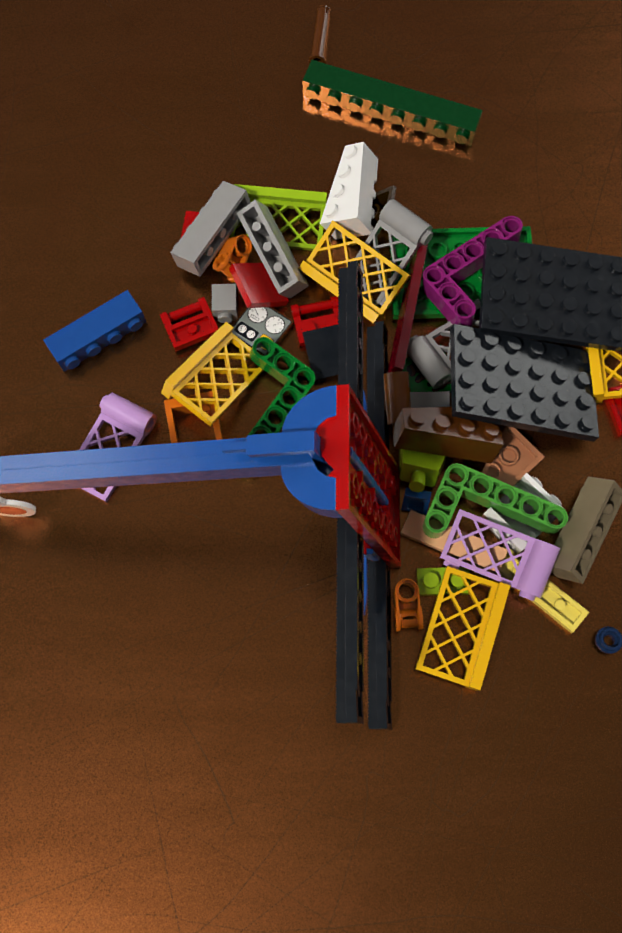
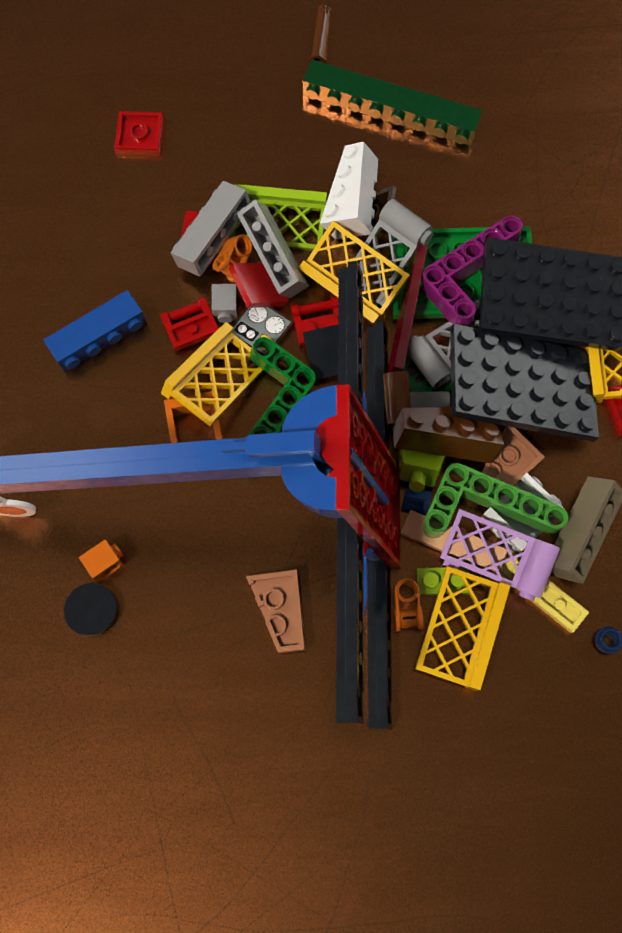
lavender piece [79,392,157,502] -> none
none -> black tile [64,583,118,637]
none -> orange brick [78,539,124,583]
none -> red tile [114,111,164,156]
none -> nougat wing [246,570,306,653]

